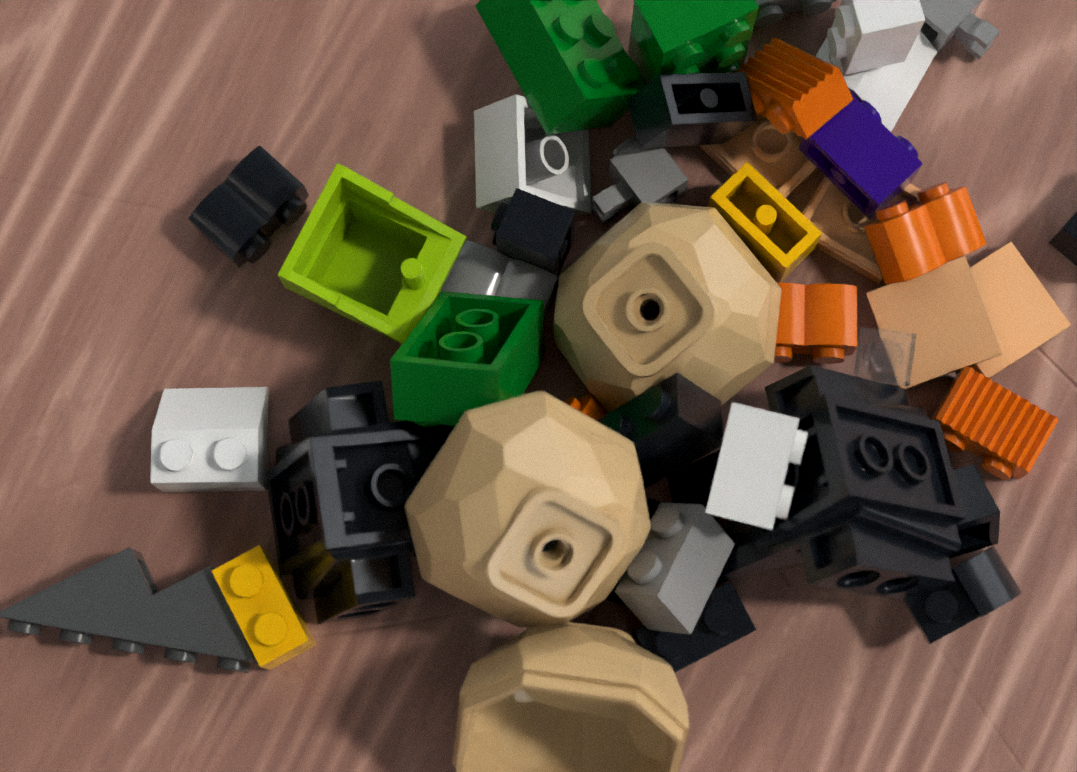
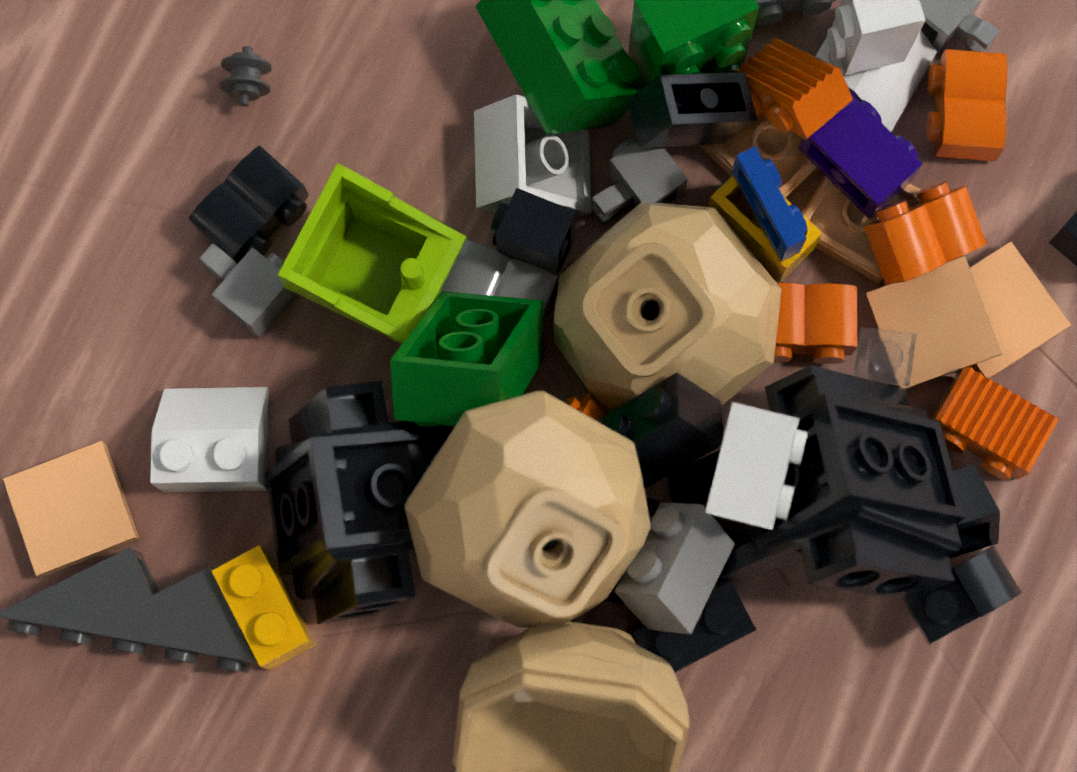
none -> light nougat tile [3,441,140,578]
none -> light grey brick [199,243,298,339]
none -> dark grey wheel [219,46,272,107]
none -> blue plate [731,146,807,262]
none -> orange brick [926,49,1007,161]

